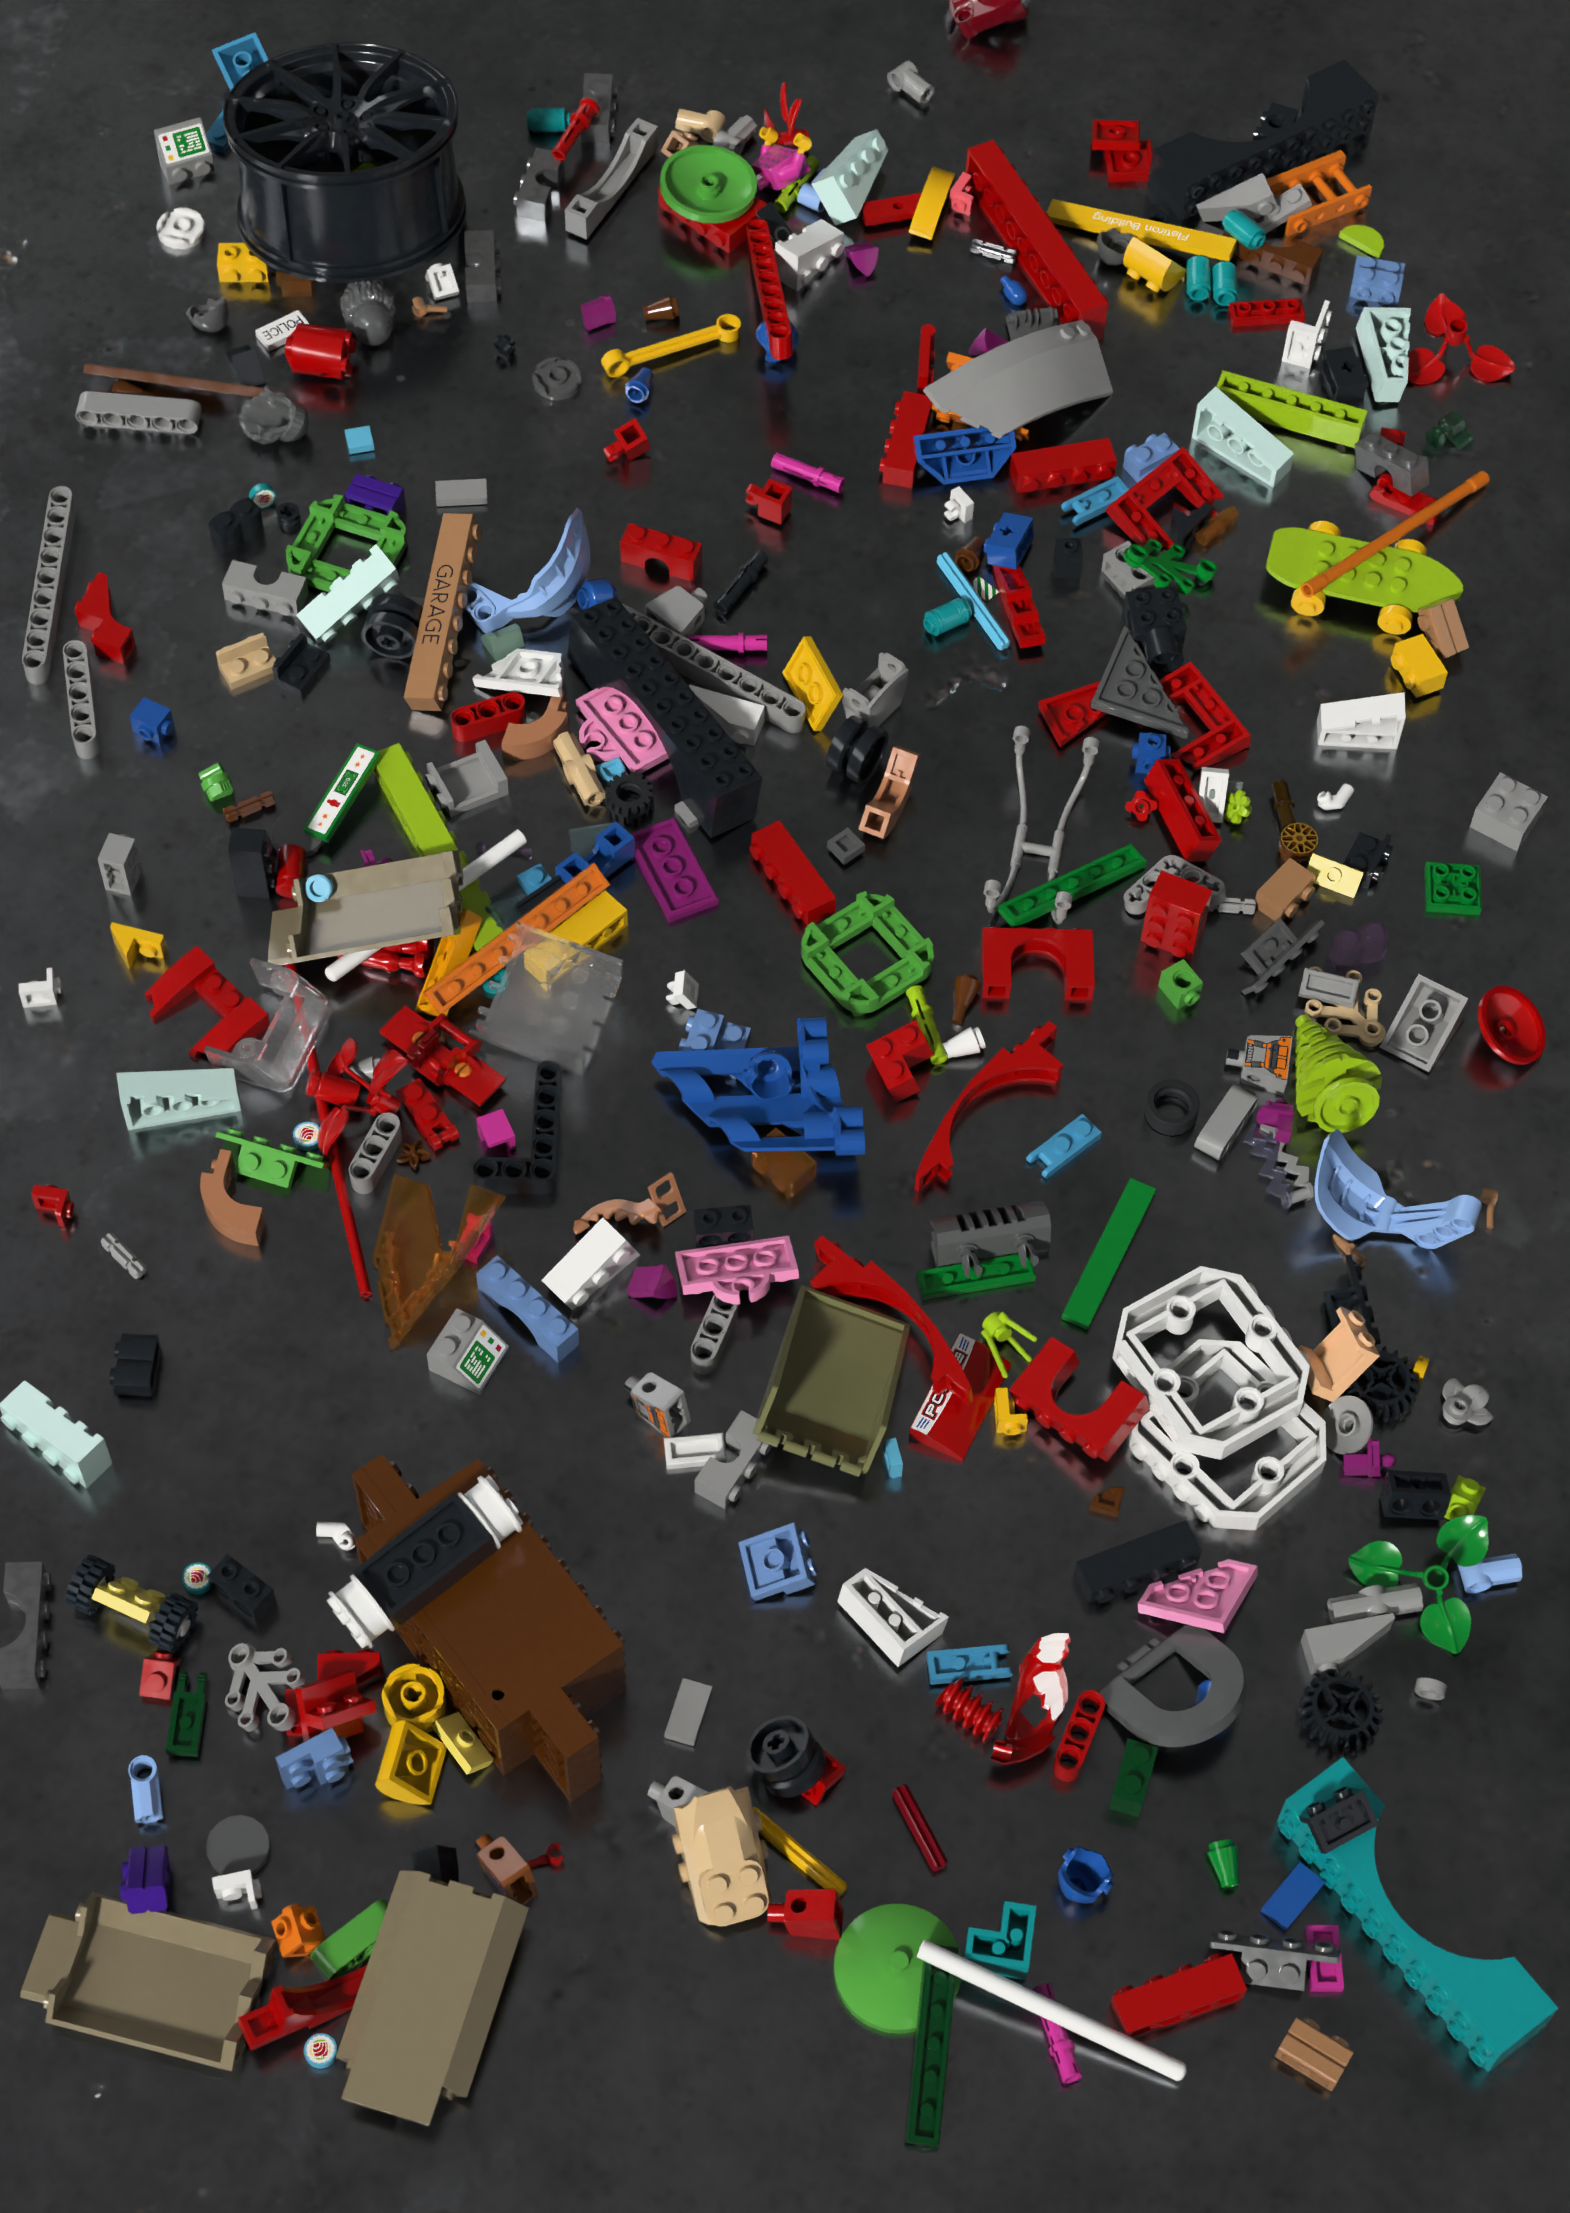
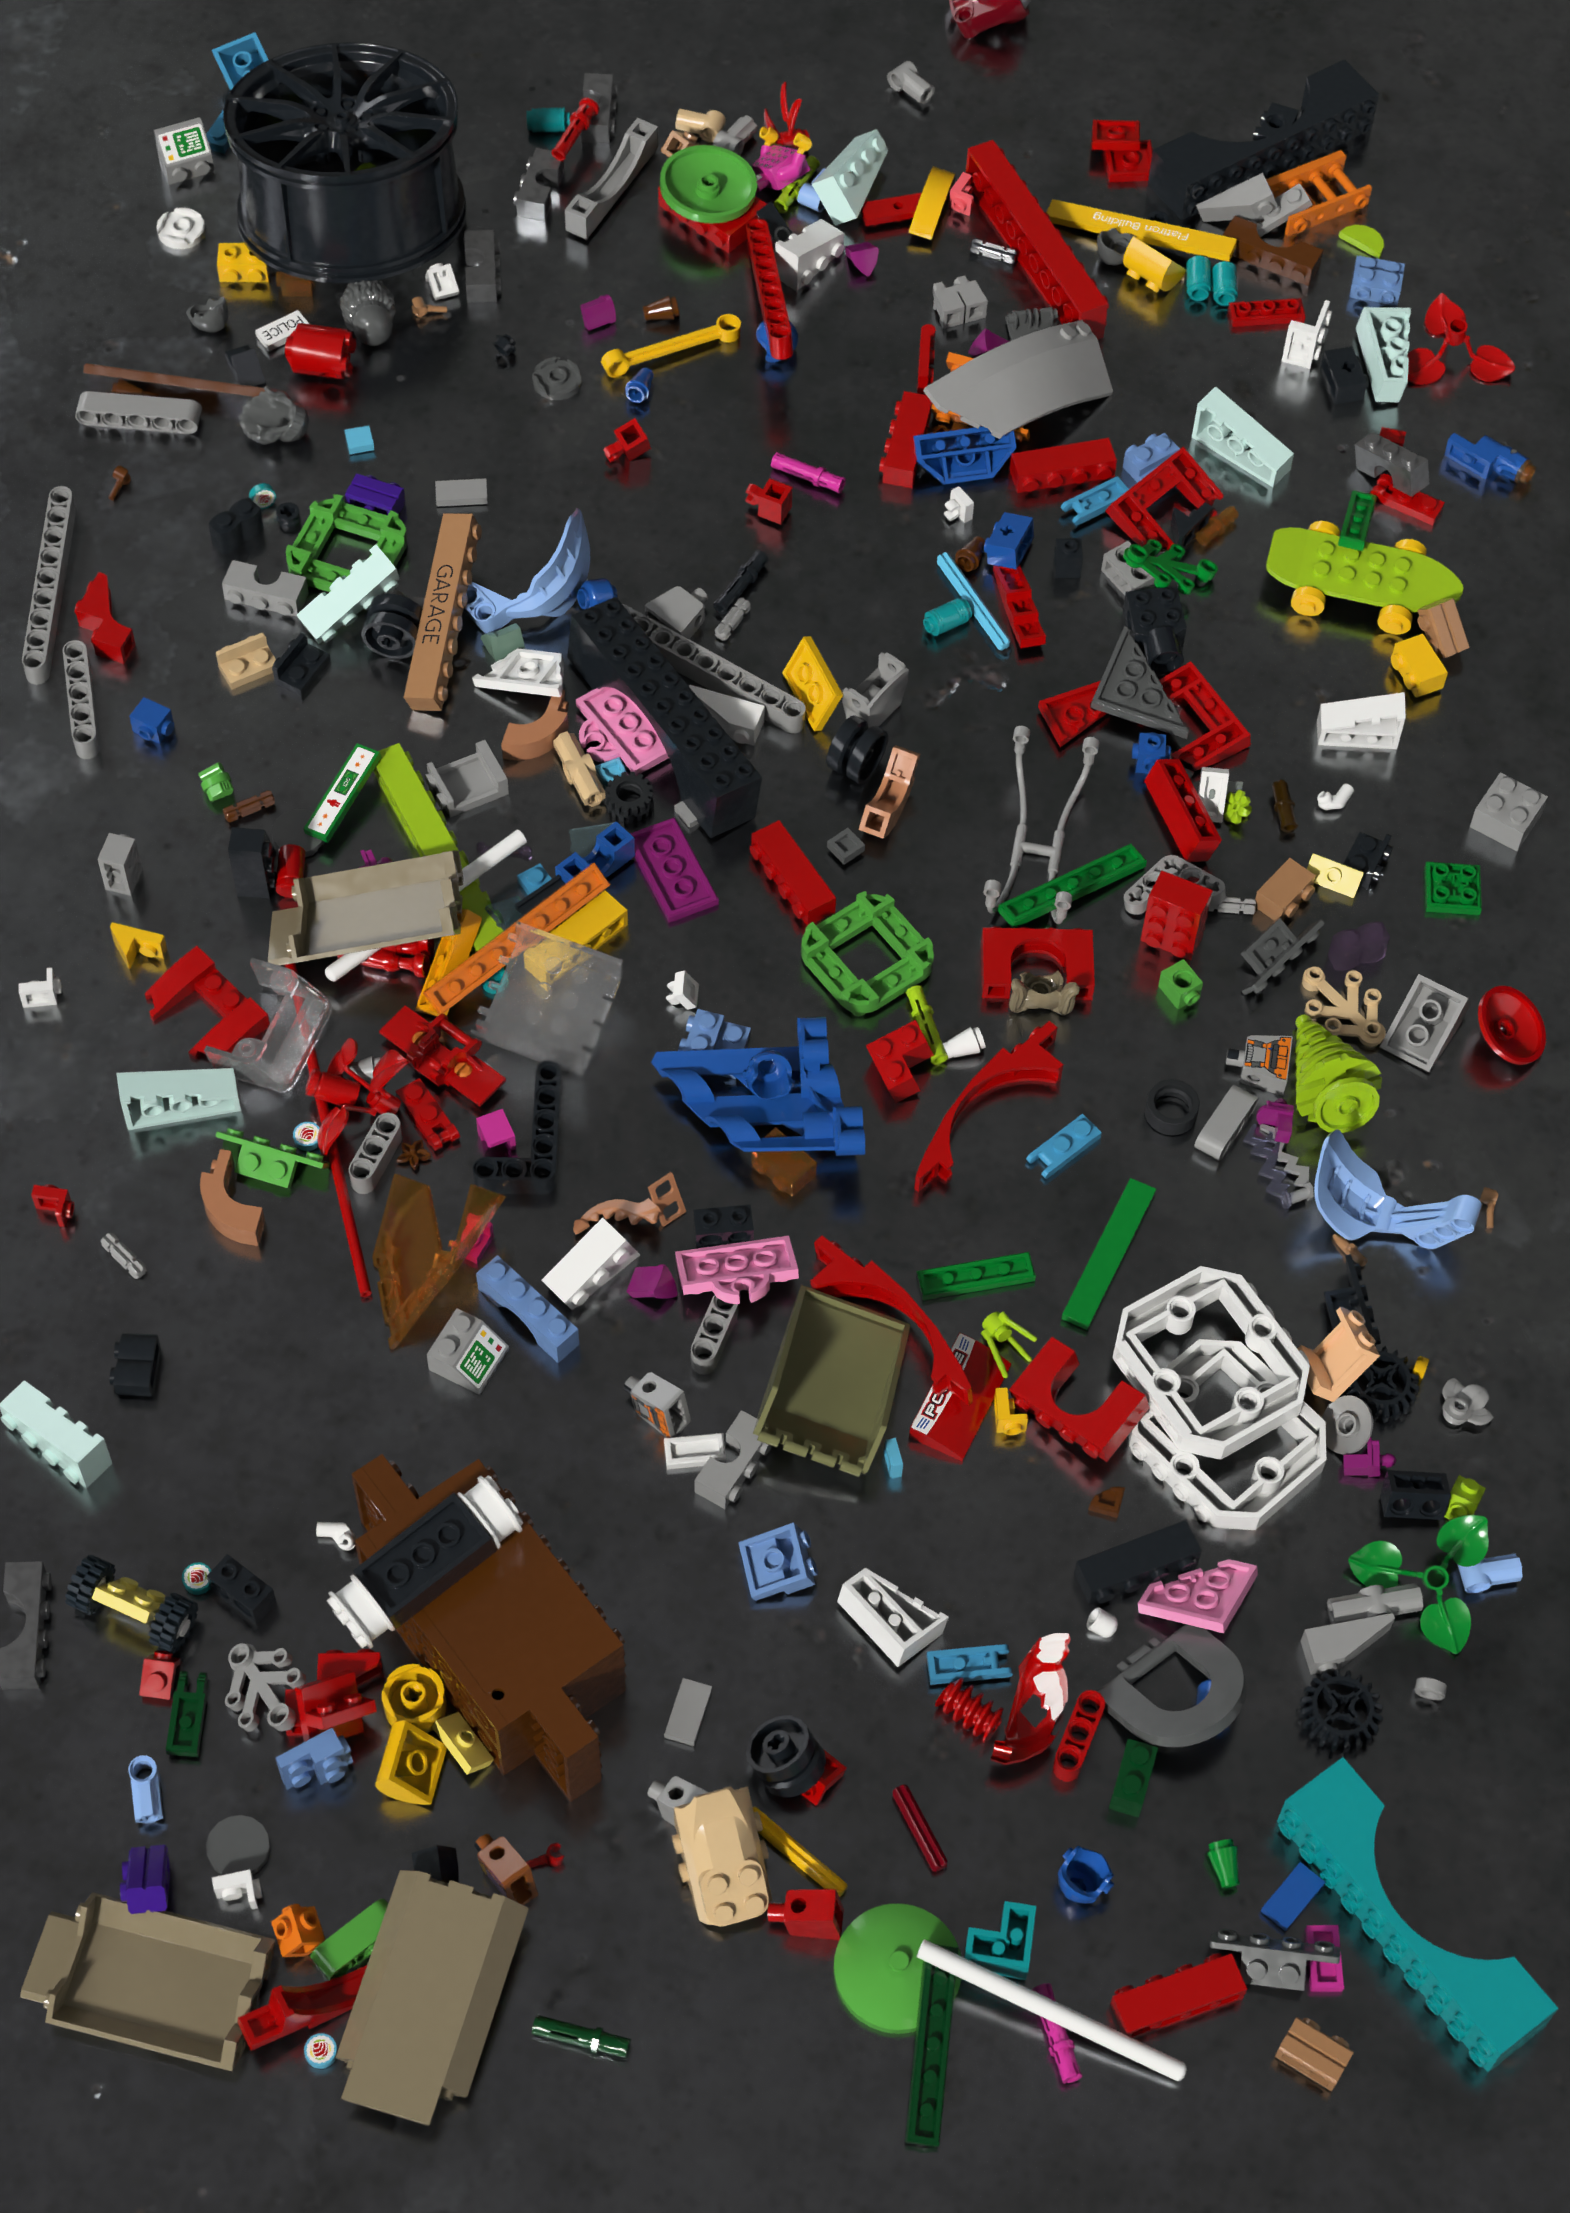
medium azure tile [305,874,334,902] -> none
red beam [451,692,526,742] -> none
red arch [620,523,702,582] -> none
dark pink pin [689,632,767,653] -> none
dark grey piece [930,1200,1051,1278] -> none
reddish brown cone [951,973,981,1025] -> none
sticker [970,576,999,602] -> none
blue cylinder [1000,275,1028,306] -> none
red plate [1125,790,1158,821] -> none
lime brick [1217,371,1368,448] -> none
teal head [1222,210,1266,250] -> none
reddish brown wheel [1278,823,1318,865] -> none
light grey tile [1298,968,1359,1009] -> none
black bracket [1299,1786,1379,1854] -> none
orange piece [1301,471,1490,598] -> none
clear green piece [1425,411,1474,449] -> none
none -> reddish brown hand [108,465,131,501]
none -> dark green pin [532,2015,631,2058]
none -> light grey axle [715,598,751,641]
none -> light grey hips [933,275,988,329]
none -> dark tan hair [1009,971,1080,1016]
none -> white piece [1087,1608,1118,1638]
none -> green tile [1338,490,1377,551]
none -> blue plate [1444,433,1536,485]

